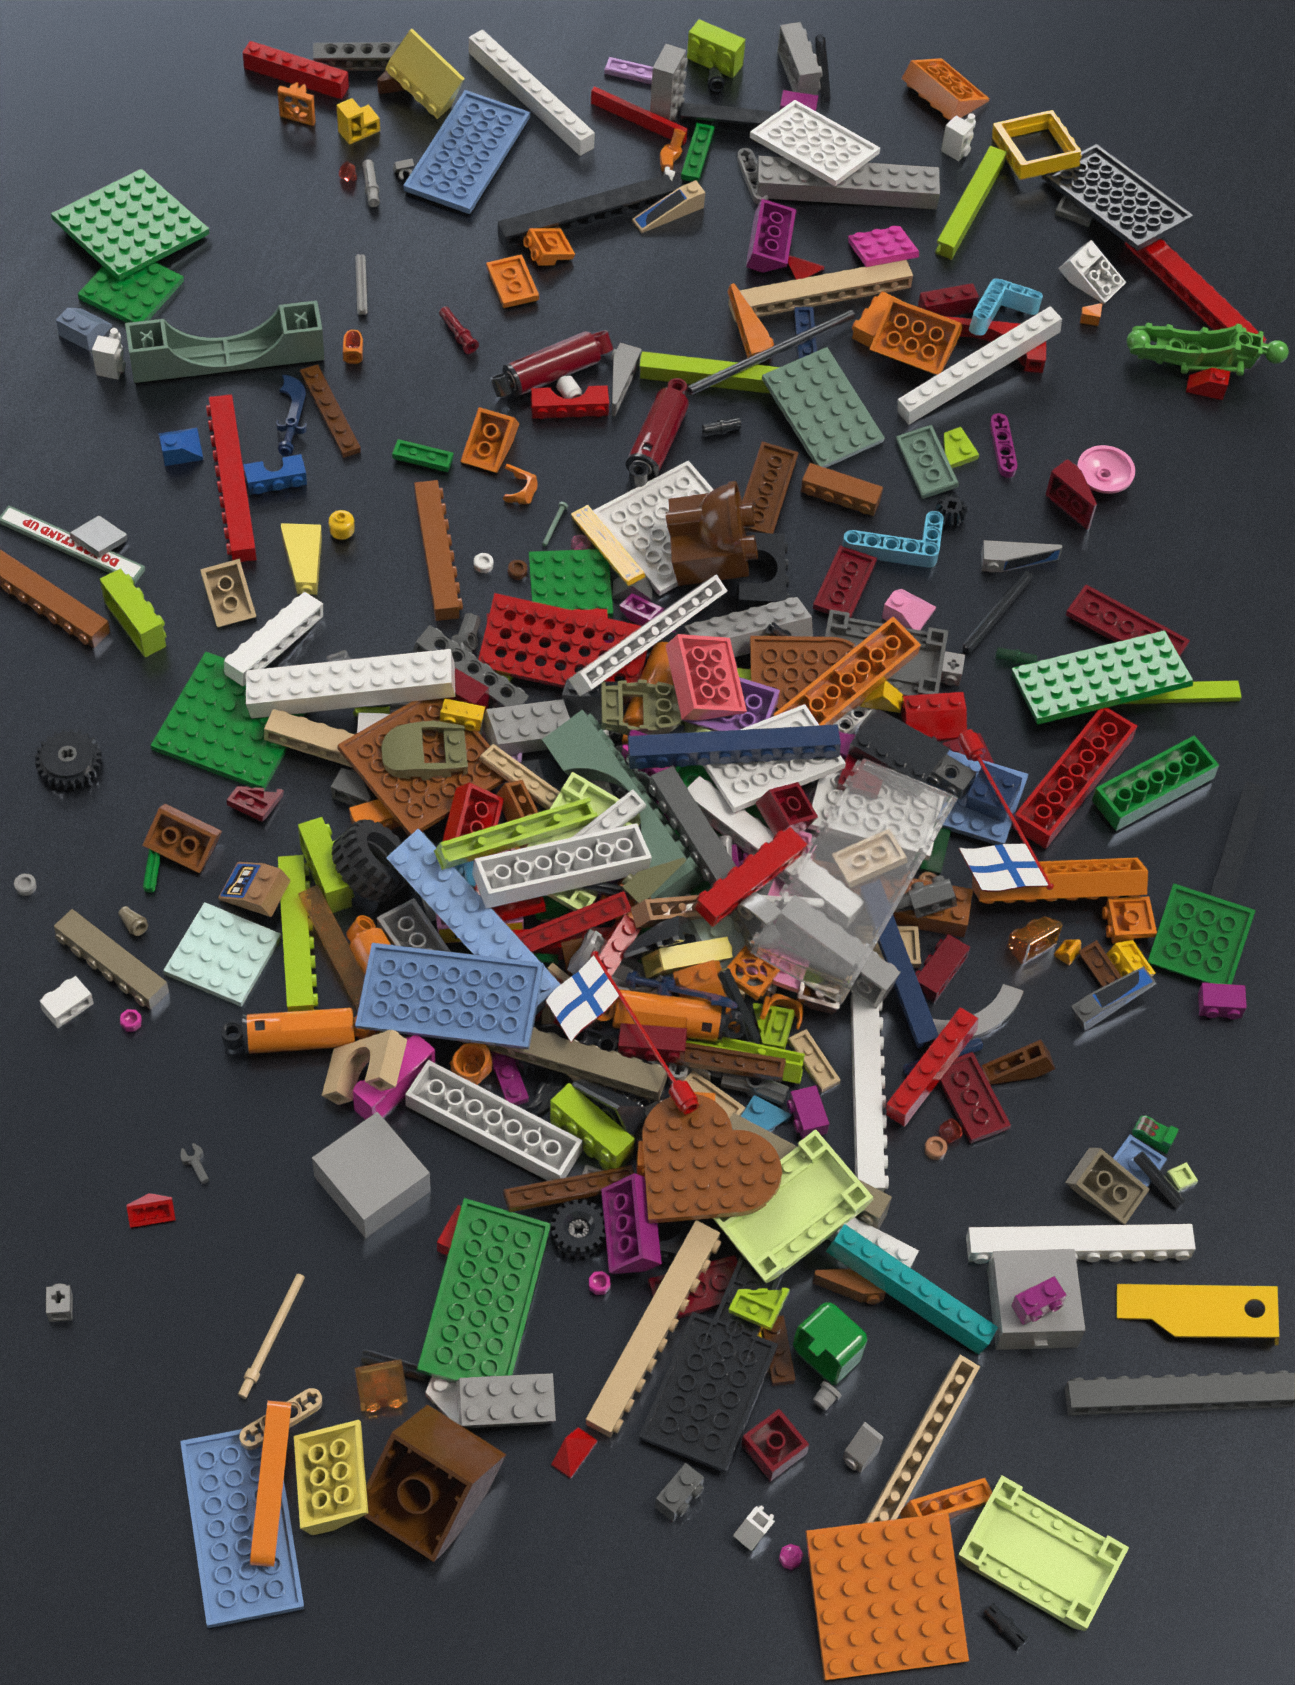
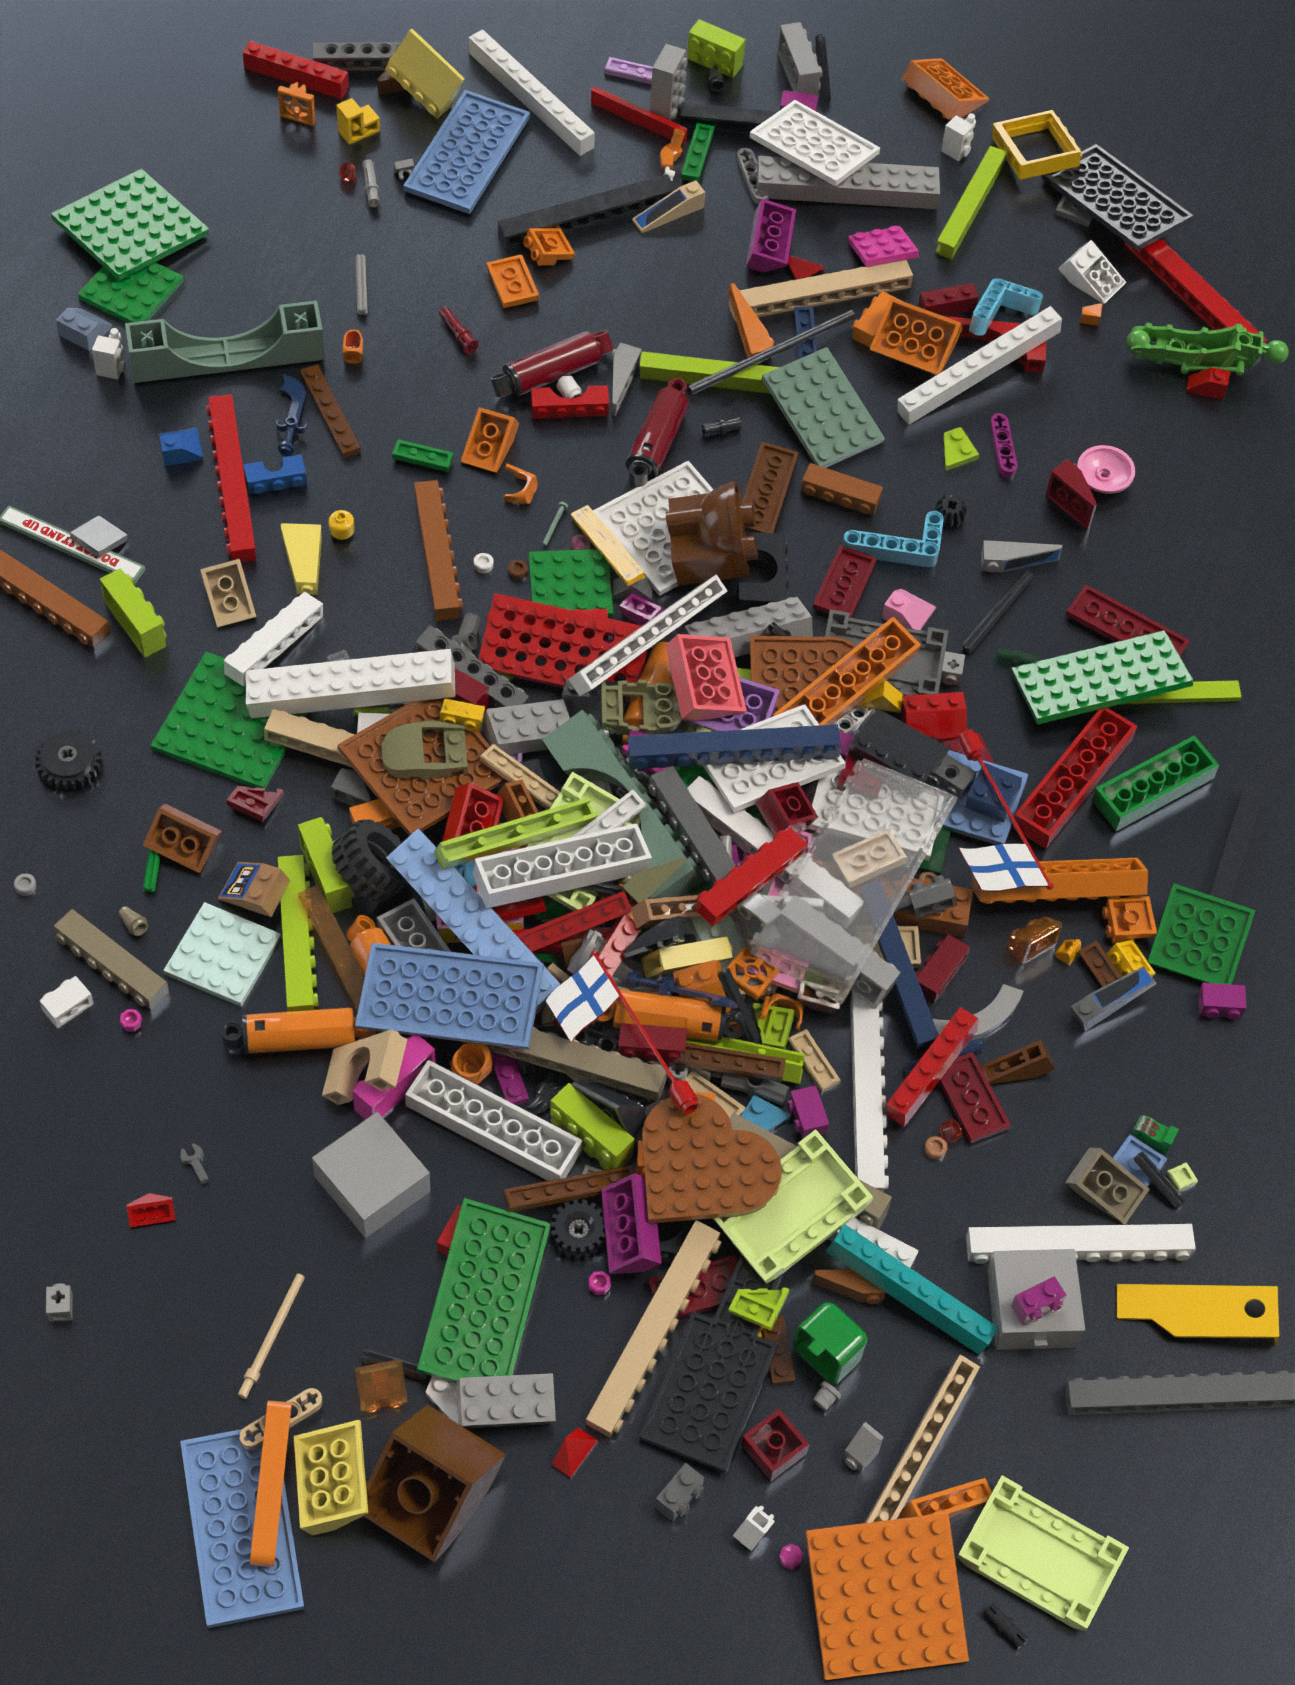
sand green tile [896,425,959,499] -> none

